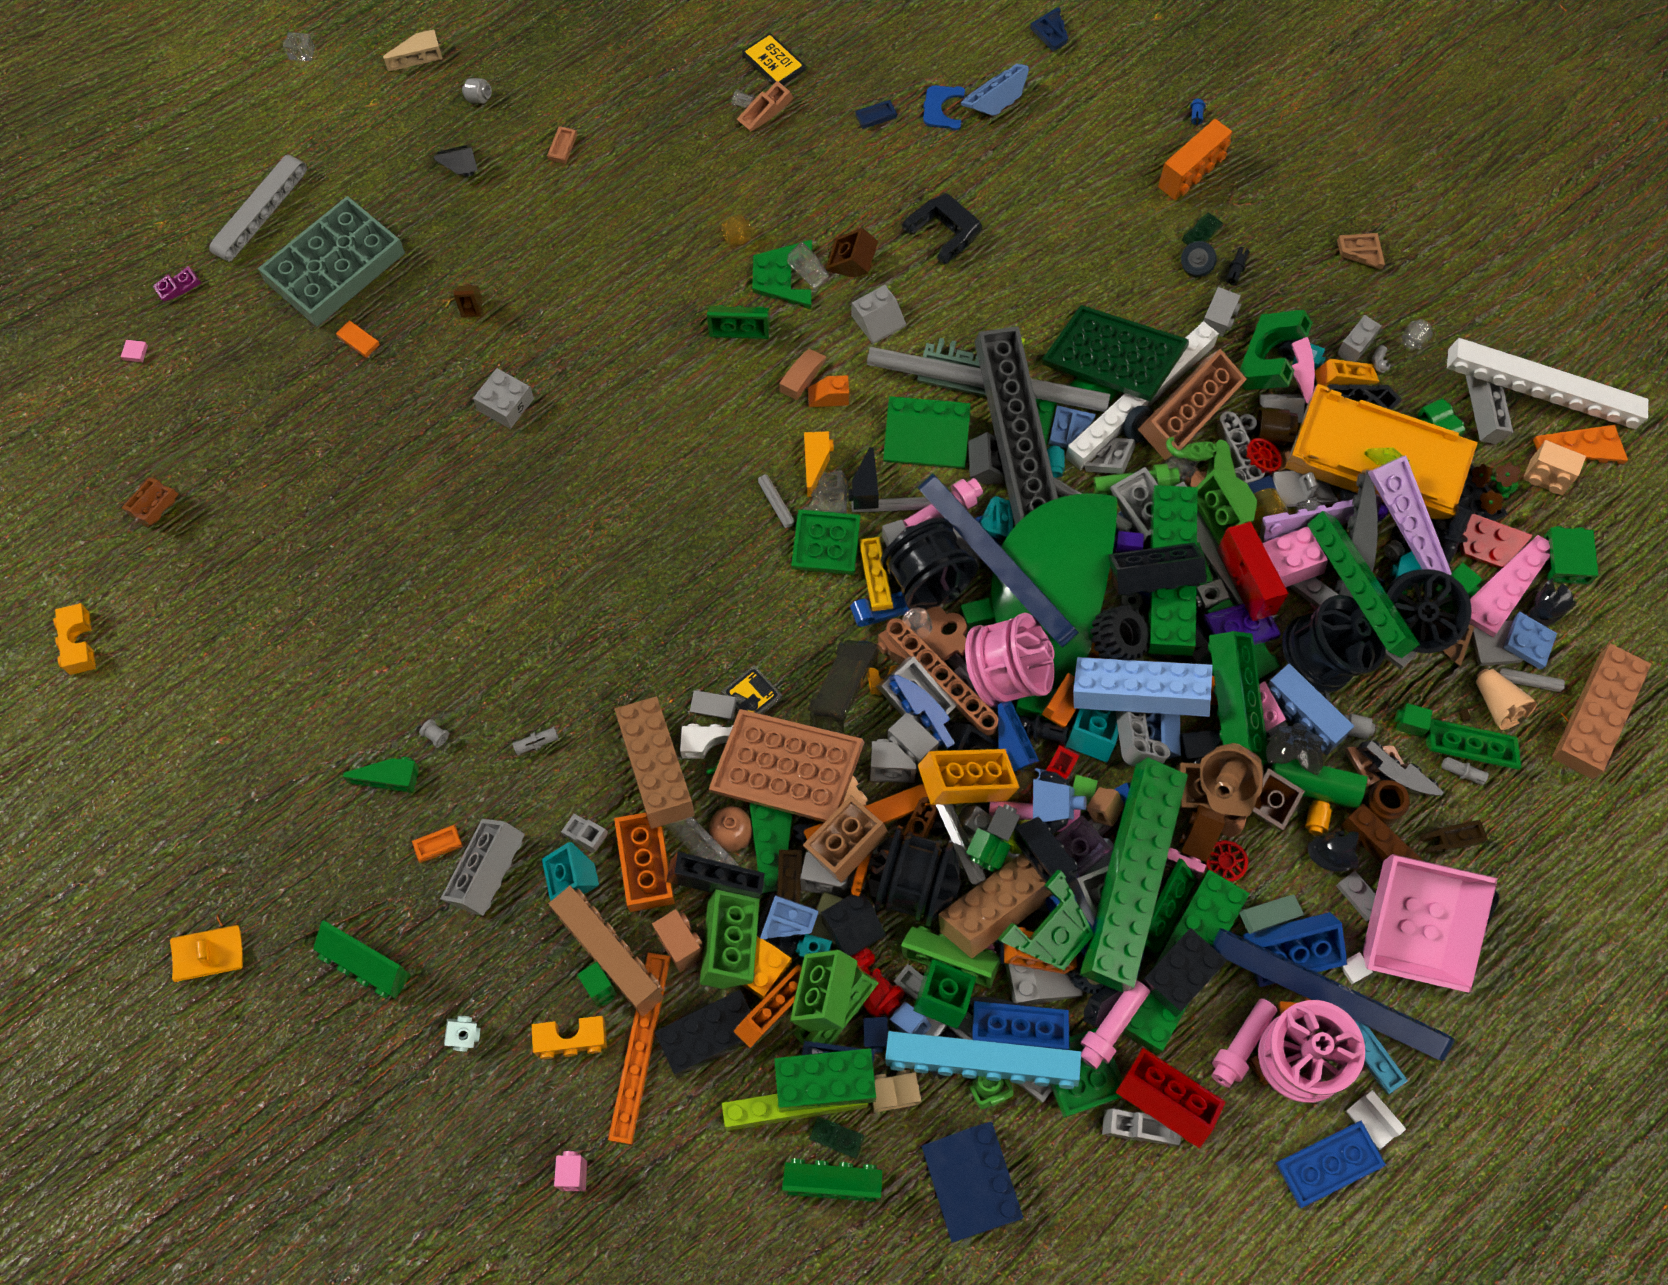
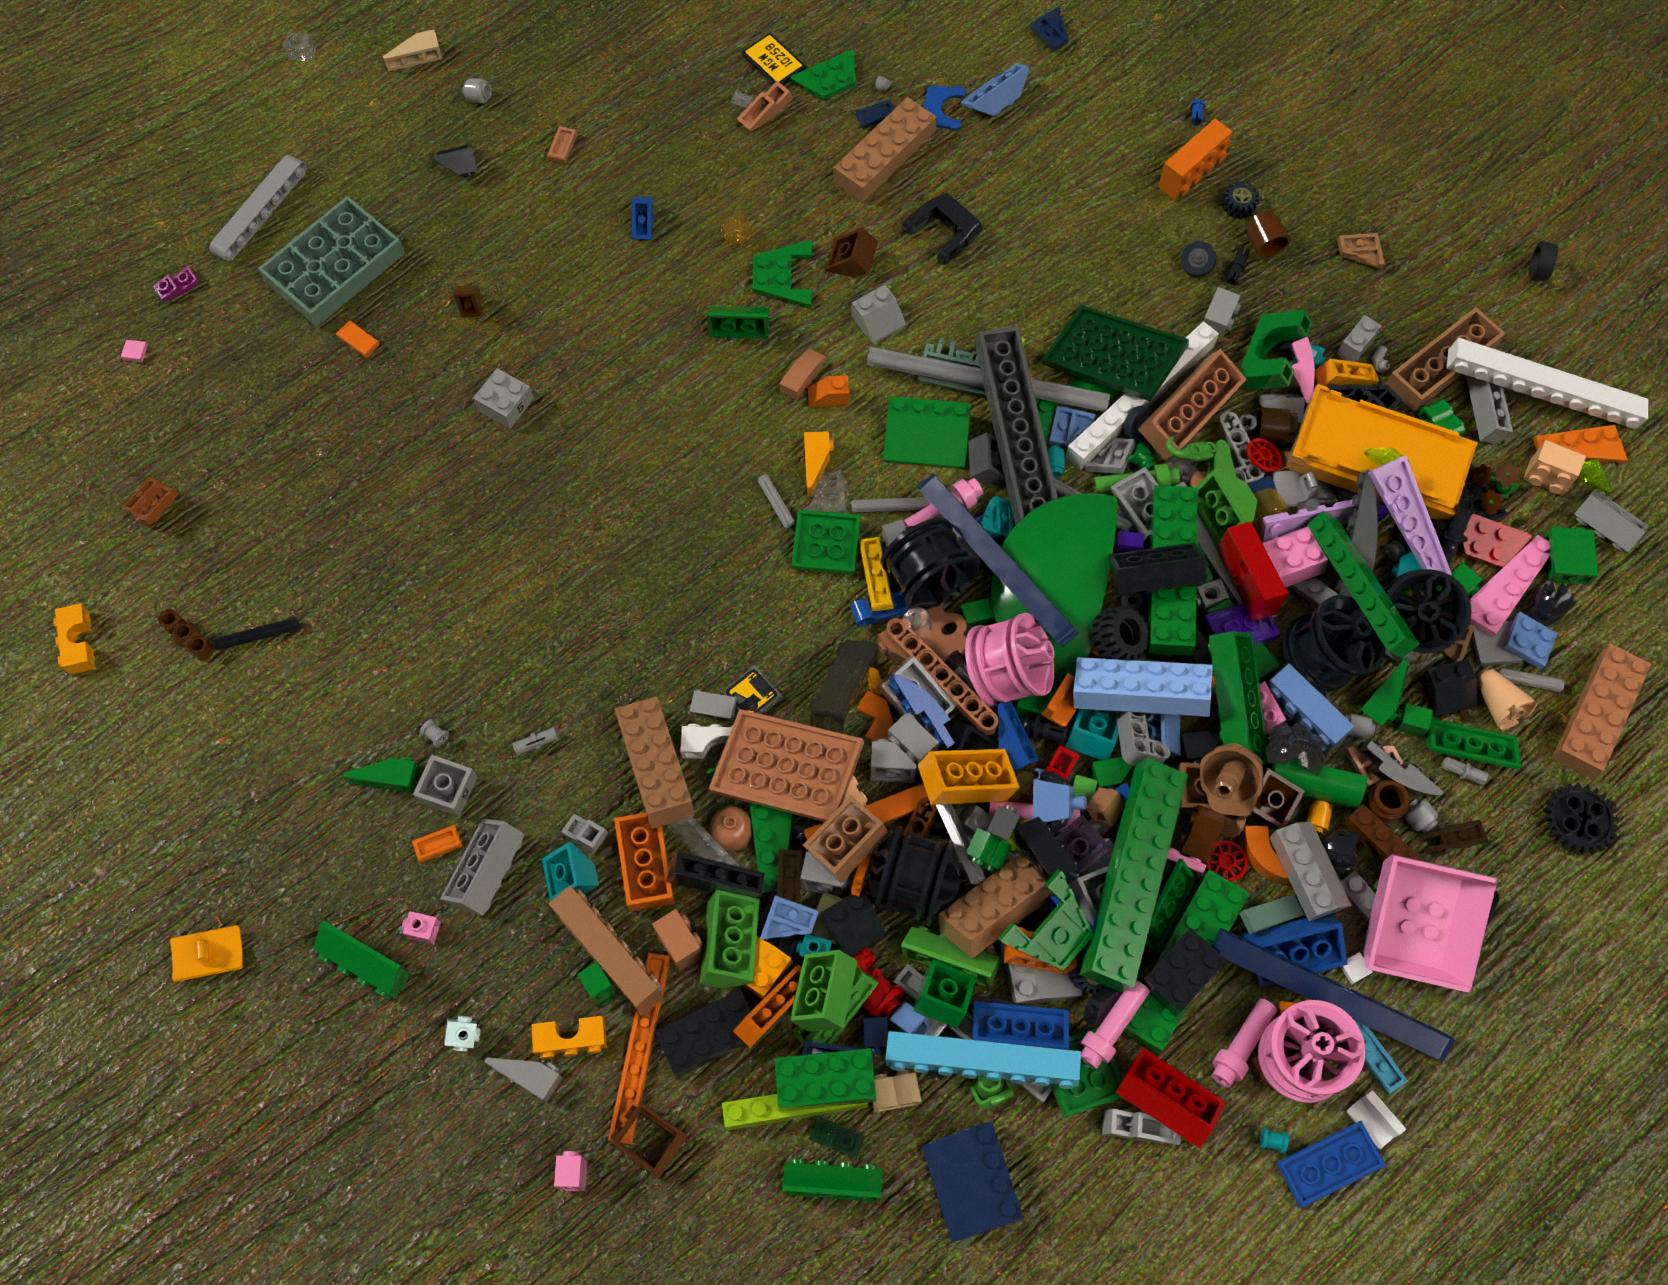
clear slope [787,241,829,289] -> none
black slope [848,447,879,510] -> none
clear green slope [1181,212,1223,245] -> none
clear head [1402,319,1433,350] -> none
none -> reddish brown piece [158,609,213,661]
none -> black axle [213,617,300,650]
none -> bright pink brick [402,911,441,945]
none -> light grey brick [413,755,477,817]
none -> light grey slope [484,1058,562,1103]
none -> reddish brown window [610,1102,688,1179]
none -> blue slope [632,196,654,240]
none -> green wing [790,49,856,101]
none -> medium nougat brick [833,97,937,202]
none -> orange tile [857,690,894,742]
none -> light grey hinge [875,75,892,92]
none -> green slope [1090,757,1133,791]
none -> green animal [1127,442,1157,471]
none -> black wheel [1222,181,1260,219]
none -> orange arch [1241,826,1291,885]
none -> reddish brown piece [1246,210,1291,259]
none -> teal bush [1259,1127,1289,1154]
none -> light grey slope [1270,822,1352,922]
none -> green slope [1361,657,1410,726]
none -> medium nougat brick [1385,307,1506,412]
none -> light grey head [1403,798,1438,833]
none -> black slope [1420,659,1478,717]
none -> black tyre [1529,241,1558,281]
none -> black gear [1542,783,1620,856]
none -> light grey slope [1574,489,1649,552]
none -> clear neon green tile [1580,459,1613,496]

